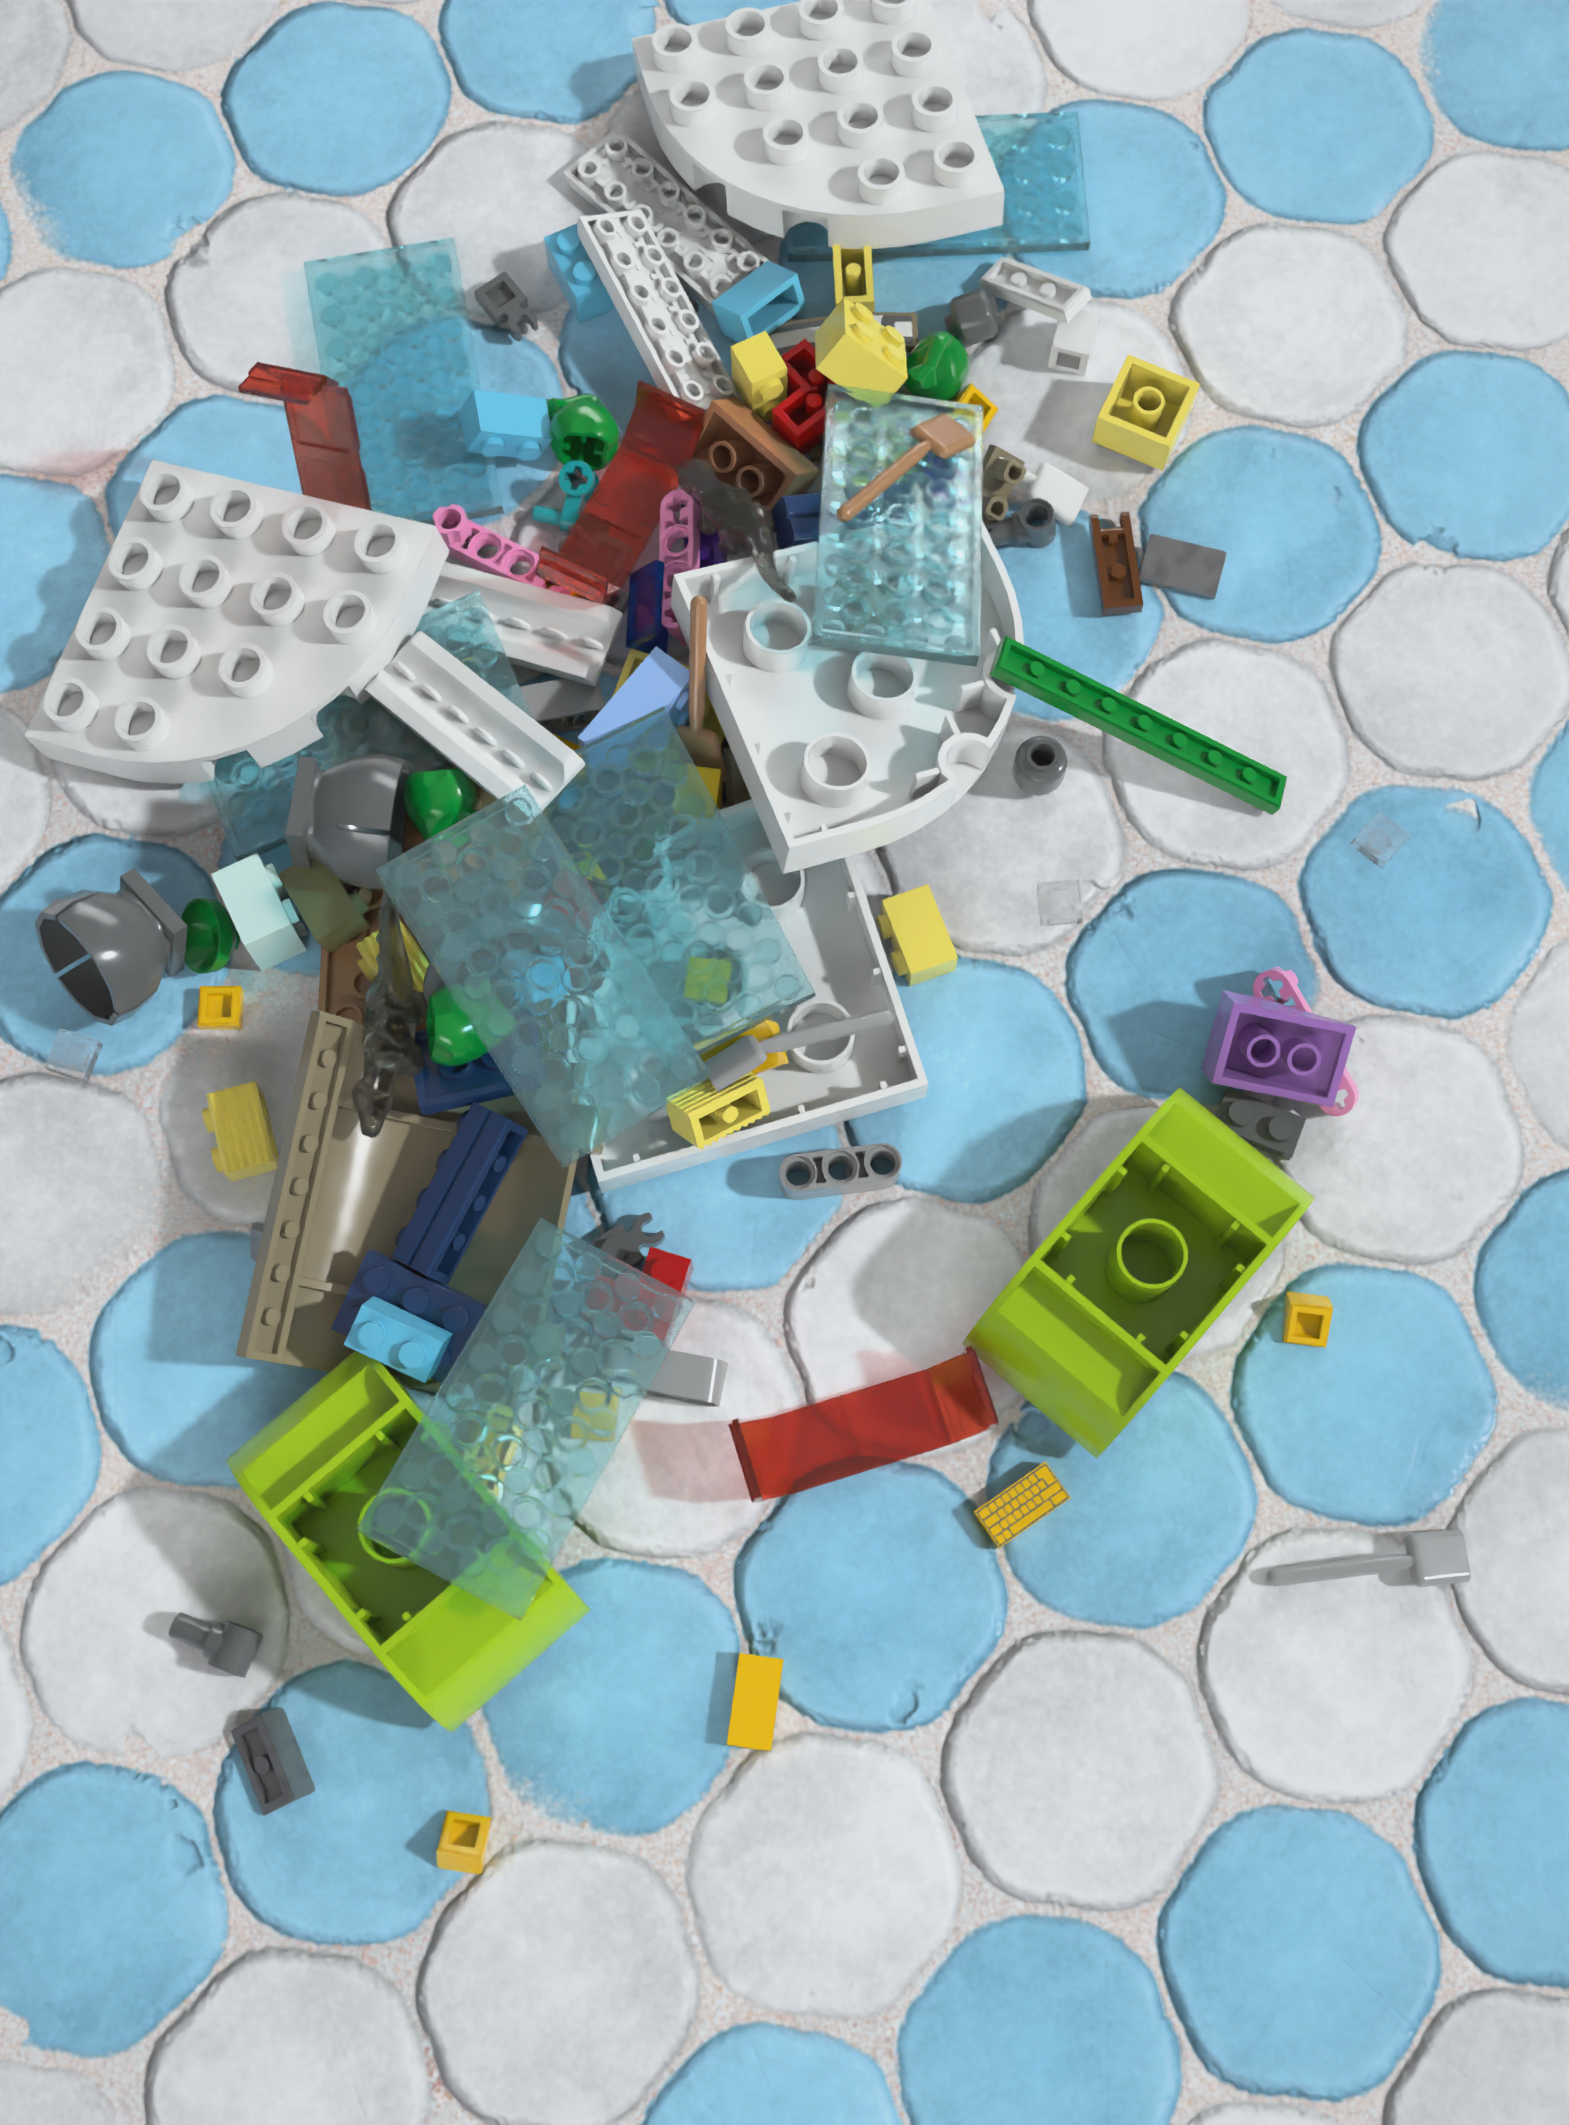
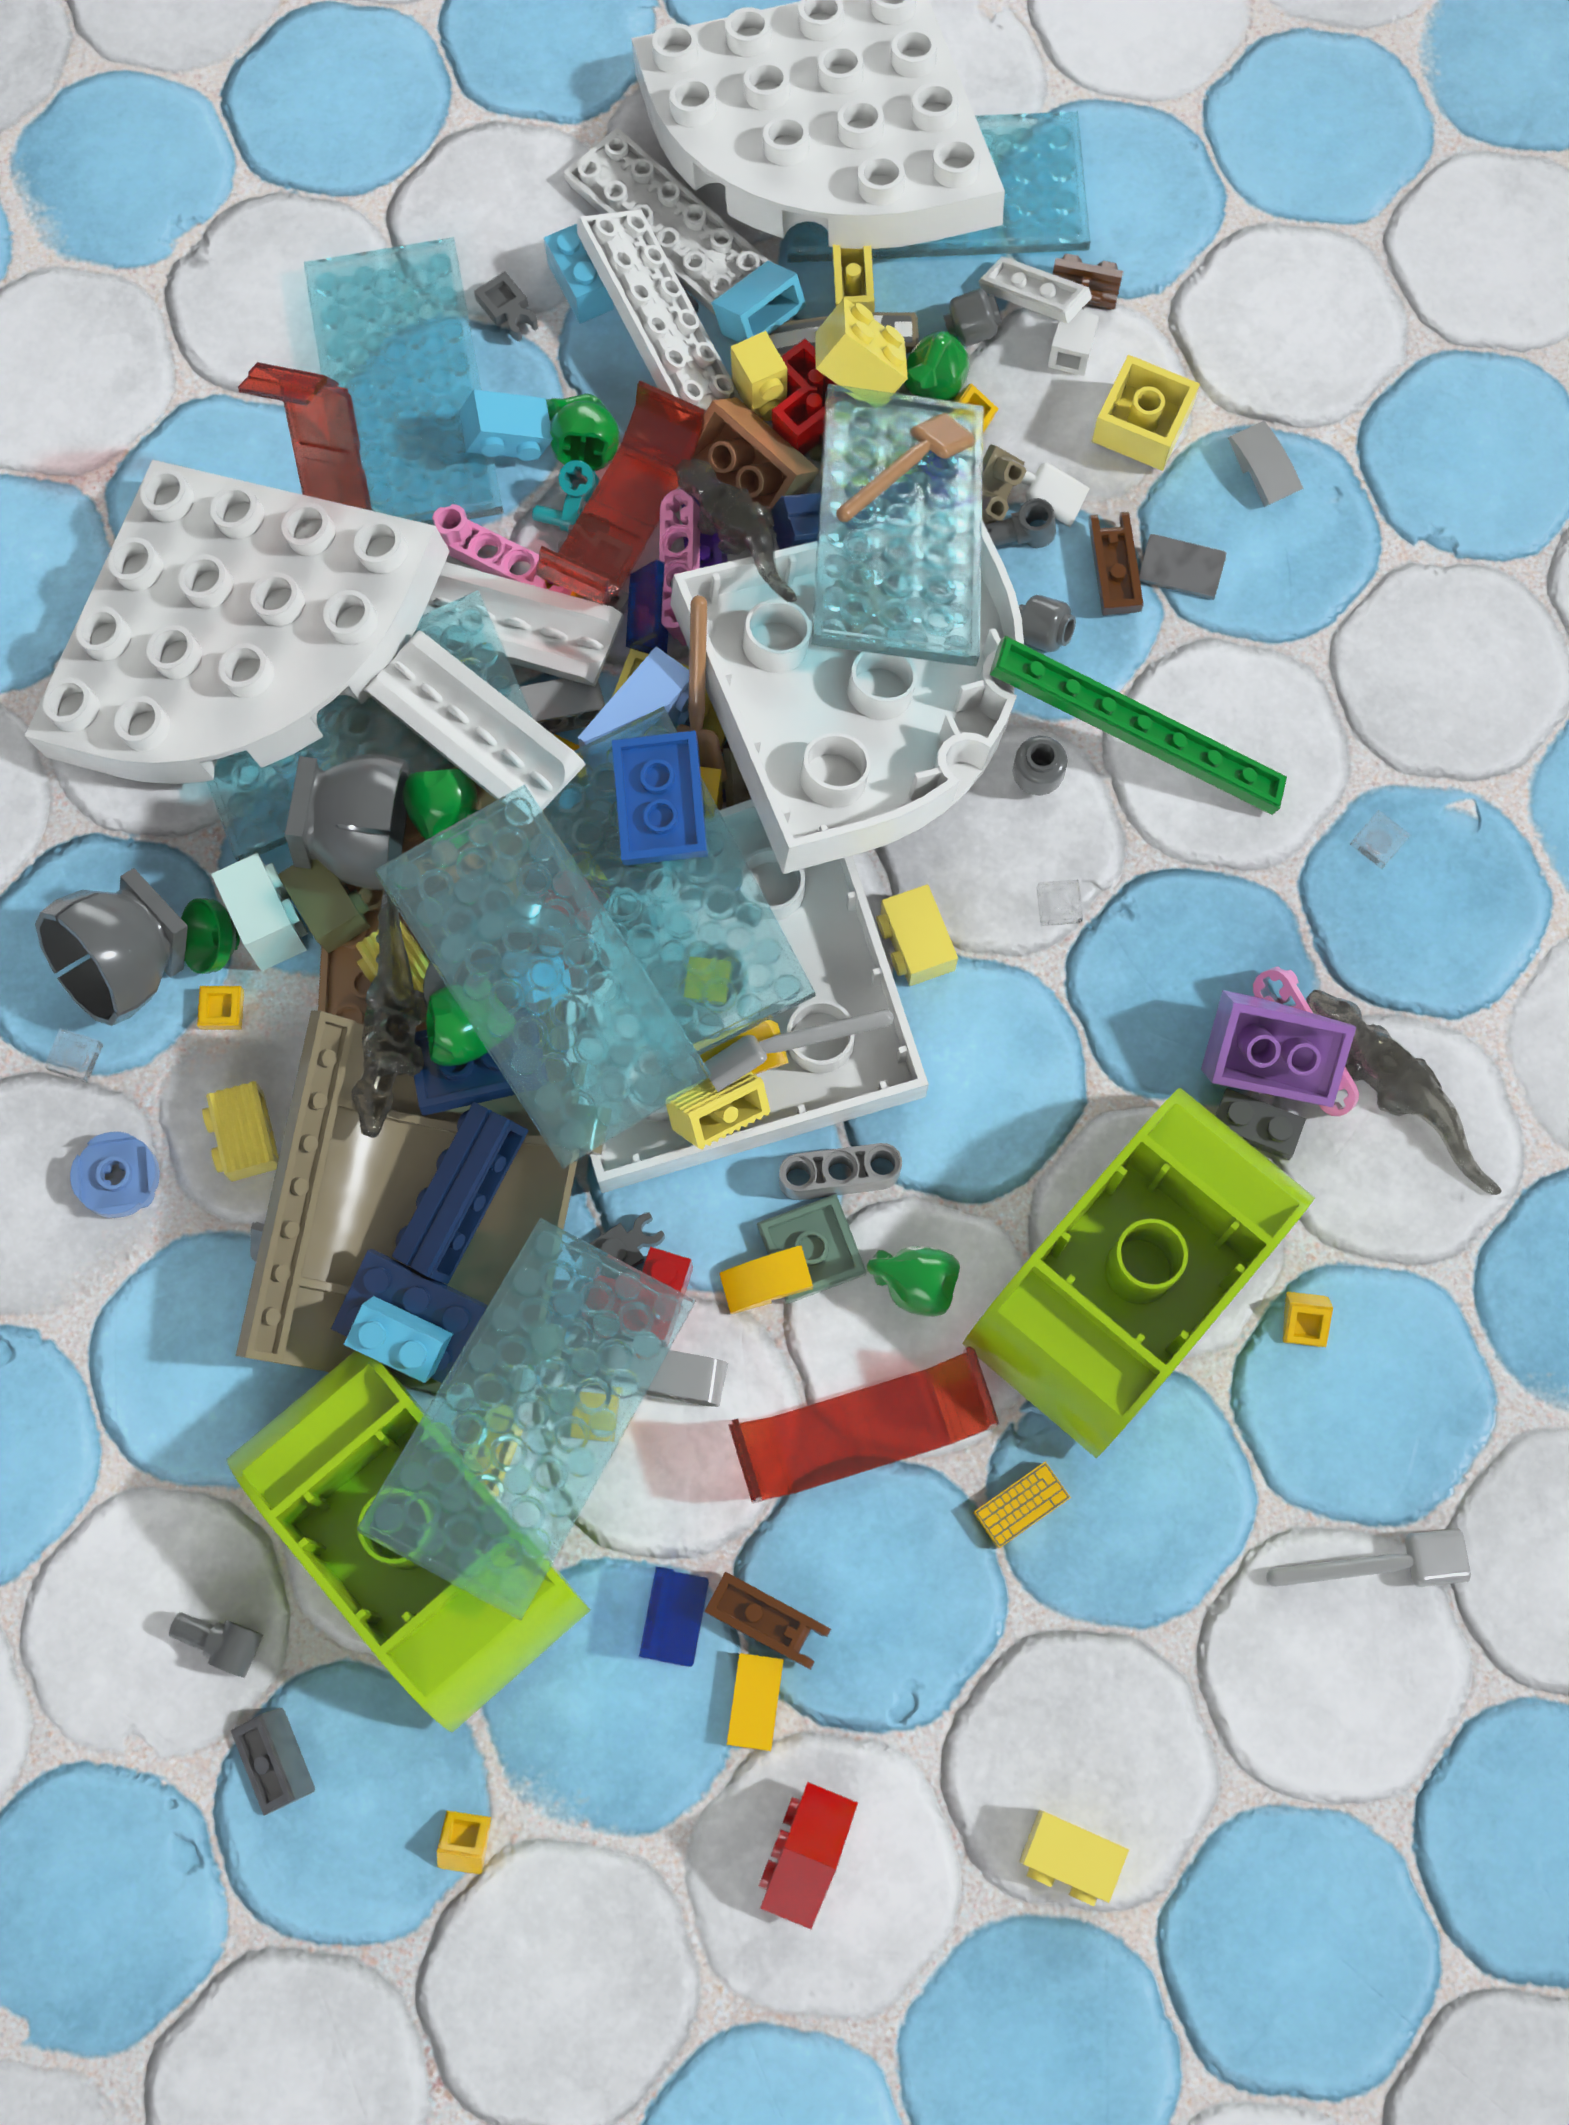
none -> medium blue plate [70,1132,160,1218]
none -> blue plate [612,731,708,866]
none -> clear blue panel [639,1566,709,1667]
none -> reddish brown hinge [704,1571,831,1670]
none -> yellow slope [719,1245,813,1315]
none -> sand green tile [757,1194,867,1304]
none -> red brick [758,1782,858,1930]
none -> green piece [866,1246,960,1317]
none -> dark grey head [1019,595,1076,652]
none -> light yellow brick [1019,1810,1129,1907]
none -> reddish brown hips [1052,253,1123,310]
none -> light grey slope [1228,421,1304,507]
none -> clear smoke animal [1306,990,1502,1195]

